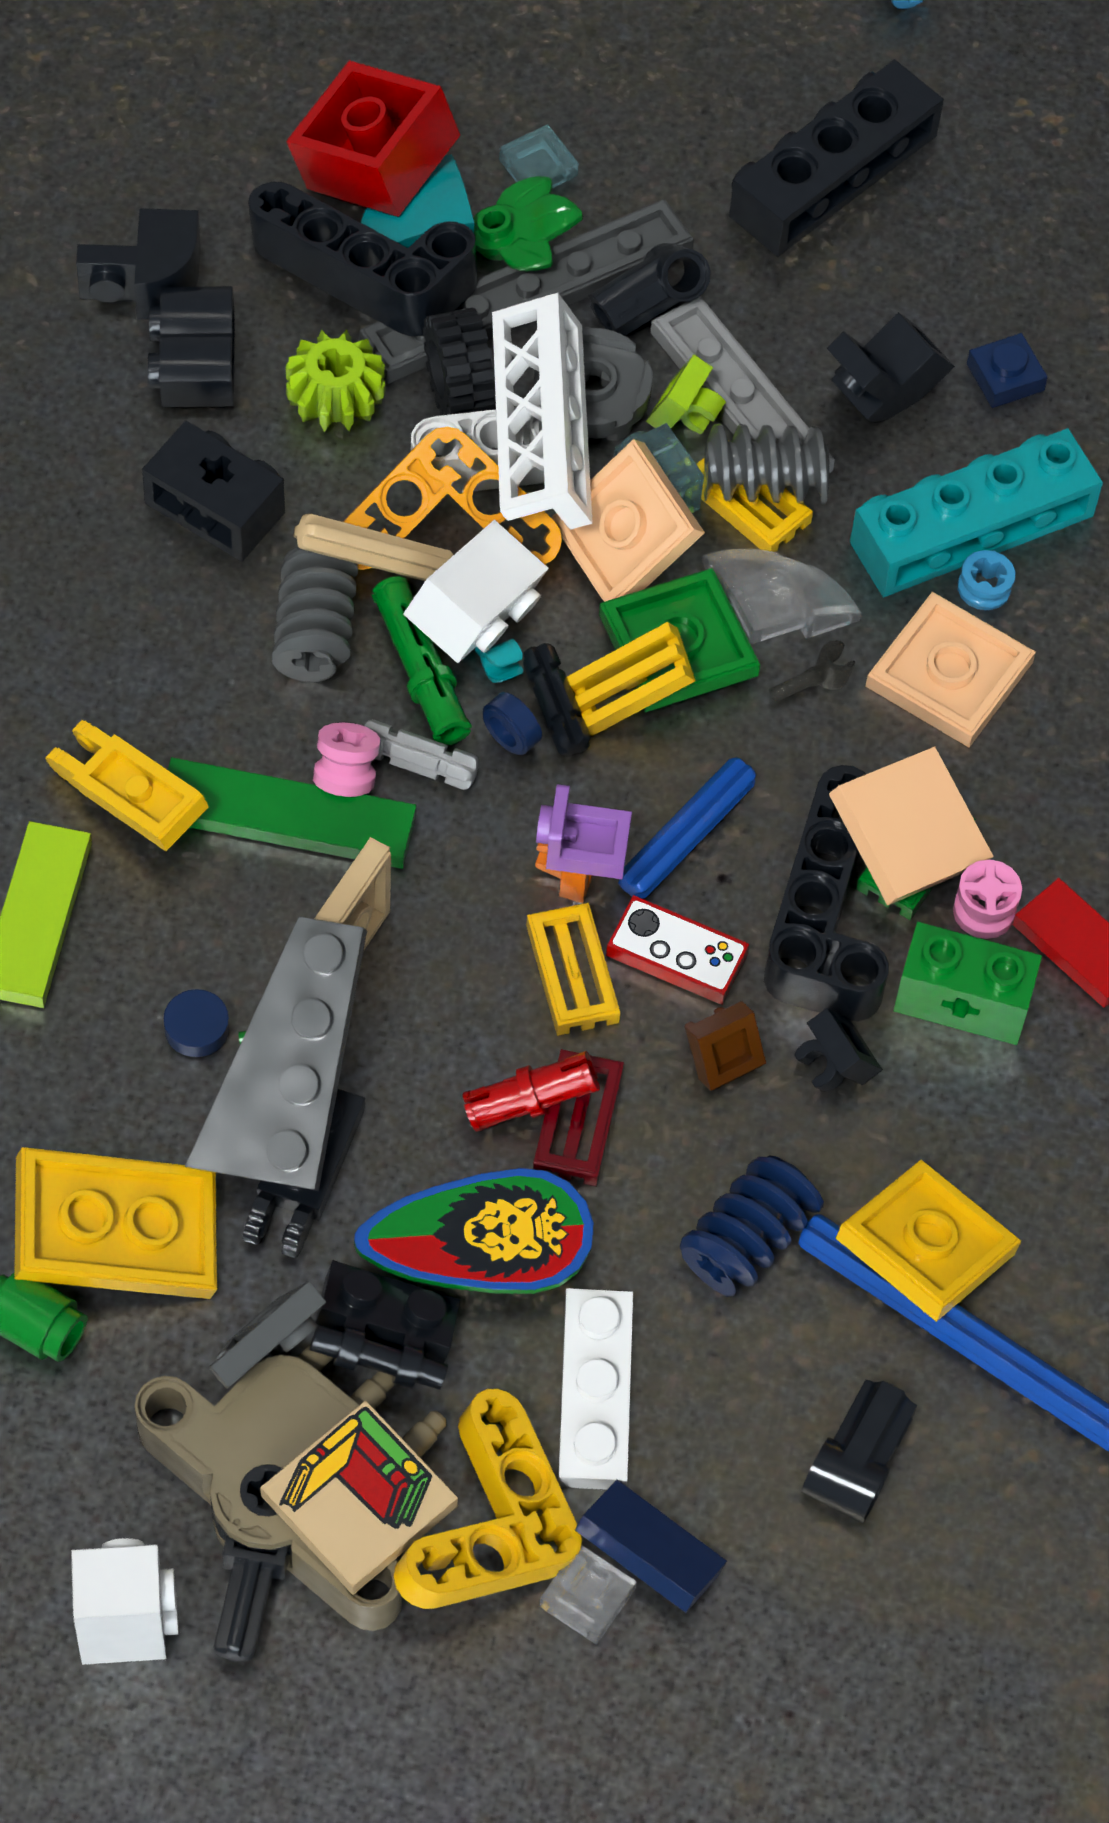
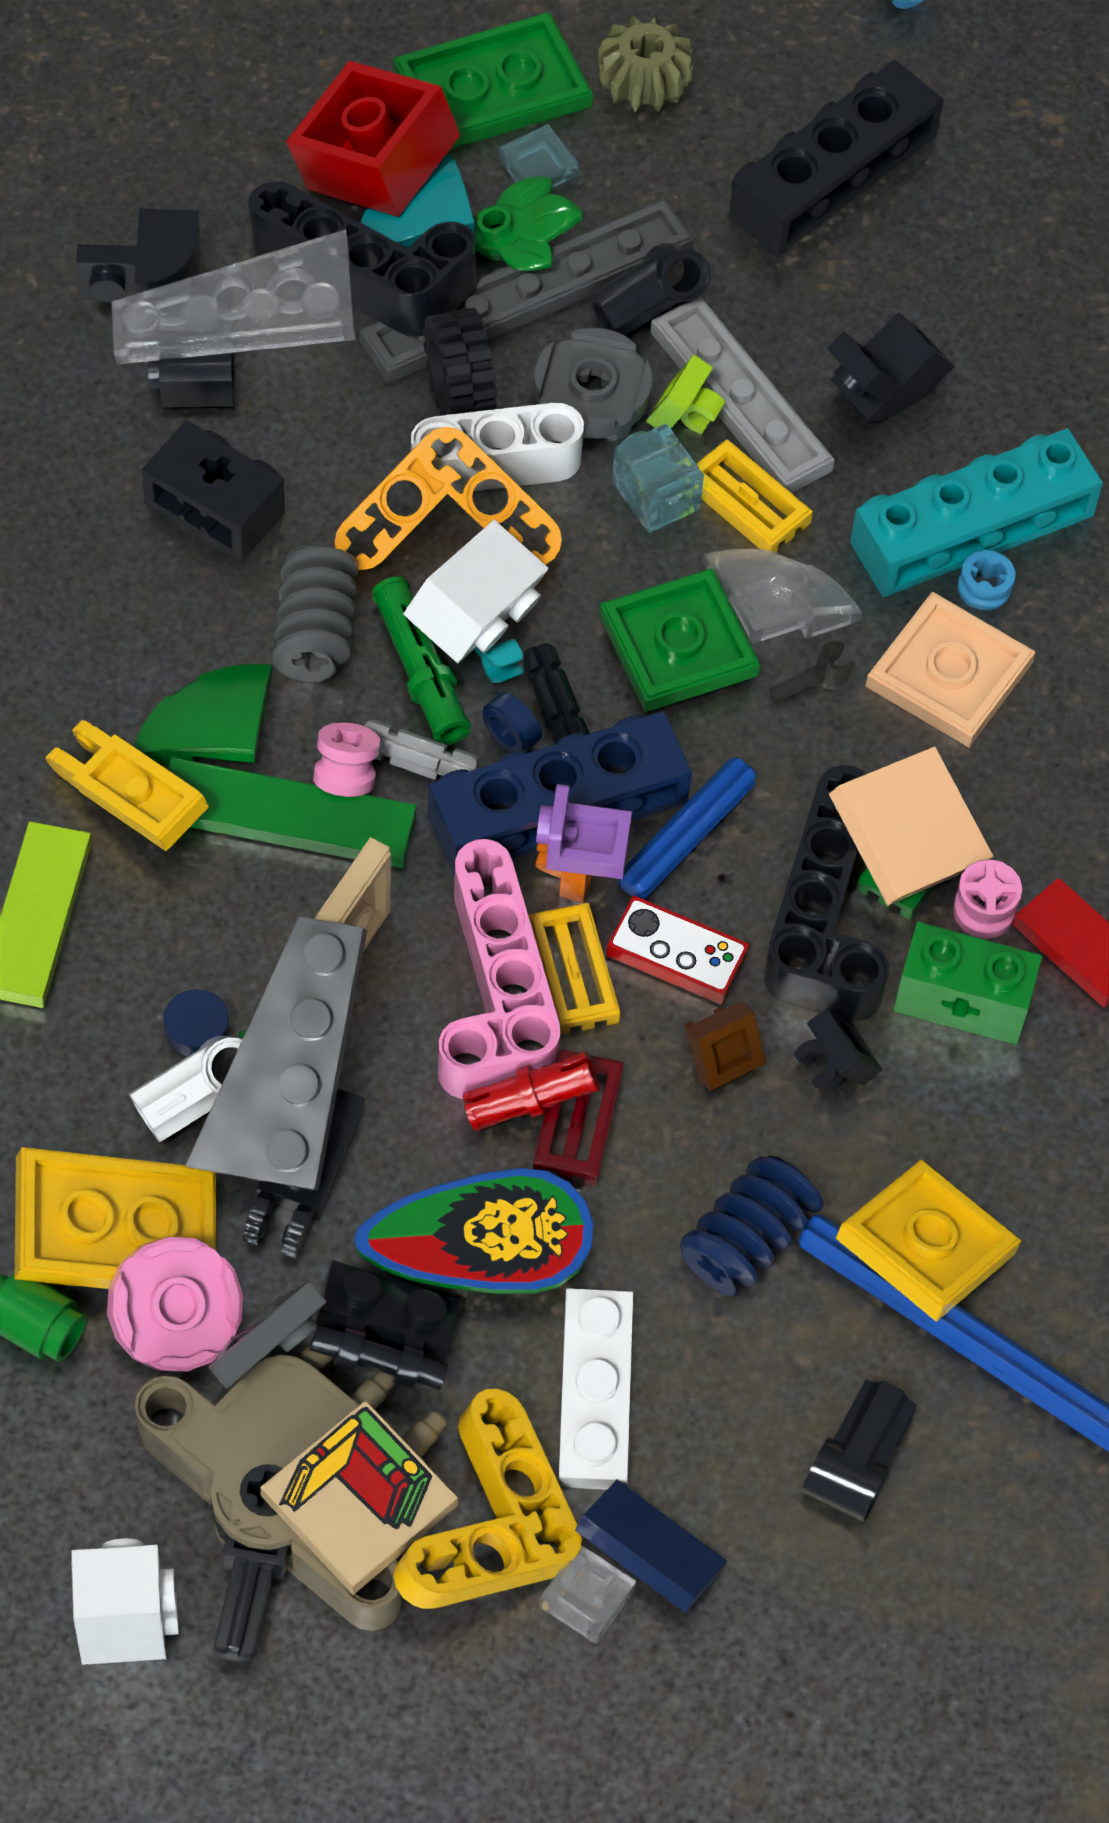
lime gear [286,329,385,432] -> none
tan axle [294,513,453,581] -> none
white fence [492,293,592,530] -> none
light nougat tile [551,439,705,602] -> none
yellow tile [567,622,696,736] -> none
dark grey piece [704,424,830,504] -> none
dark blue plate [966,333,1048,408] -> none
none -> bright pink tile [107,1237,243,1372]
none -> clear wing [112,229,356,365]
none -> white piece [128,1035,242,1143]
none -> green brick [134,664,273,766]
none -> green tile [393,12,593,149]
none -> dark blue brick [428,711,692,877]
none -> bright pink beam [438,839,560,1099]
none -> olive gear [597,15,694,112]

